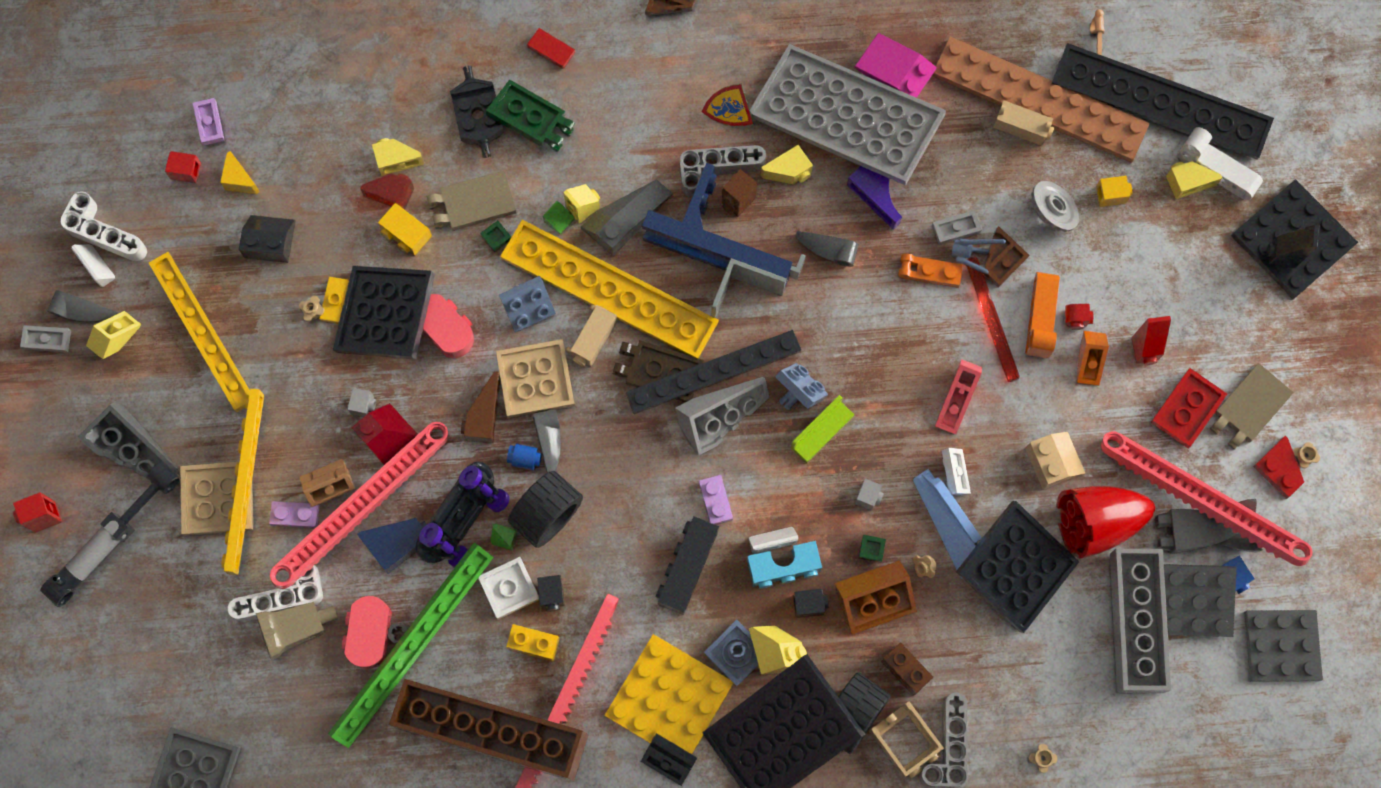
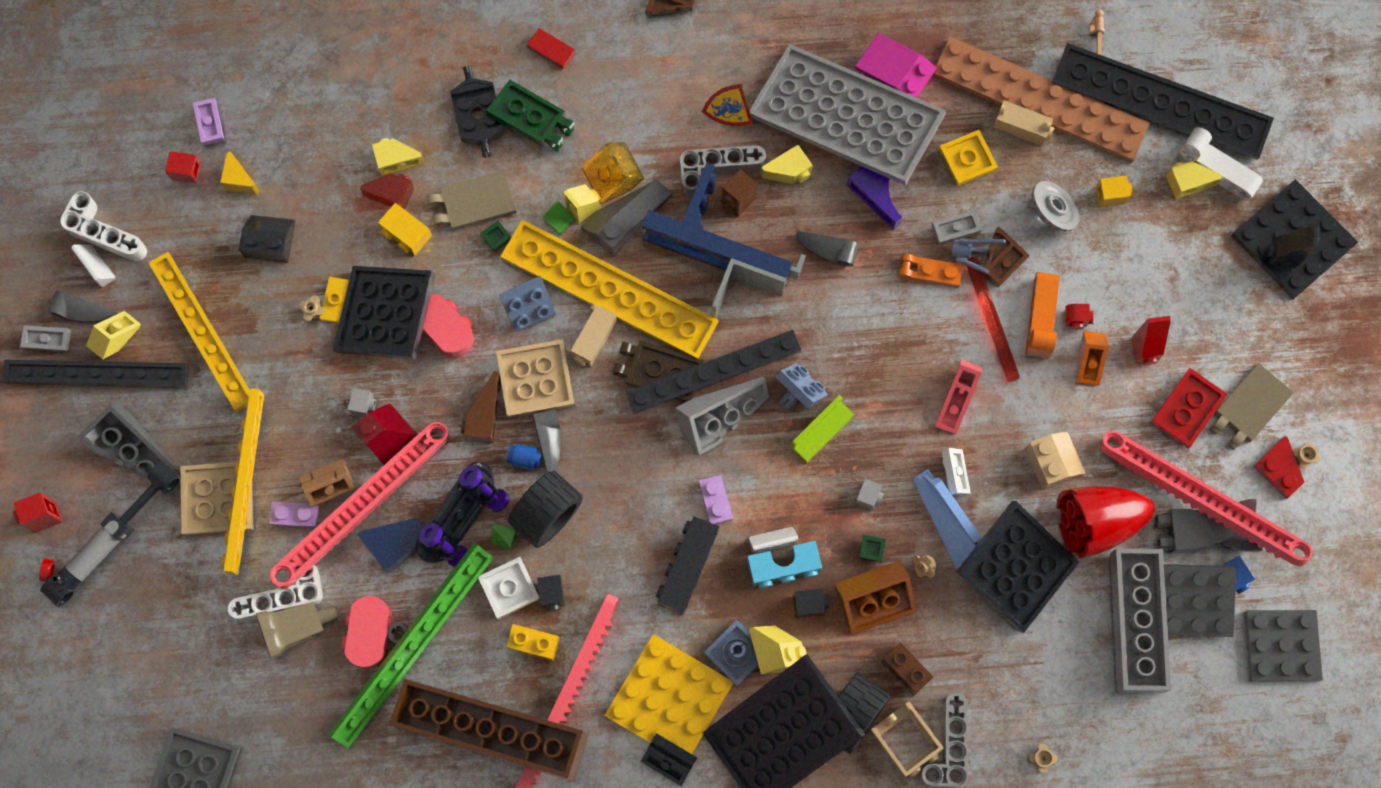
none -> black plate [2,359,189,387]
none -> red tile [39,558,55,582]
none -> clear yellow slope [581,142,645,204]
none -> yellow plate [939,130,998,187]

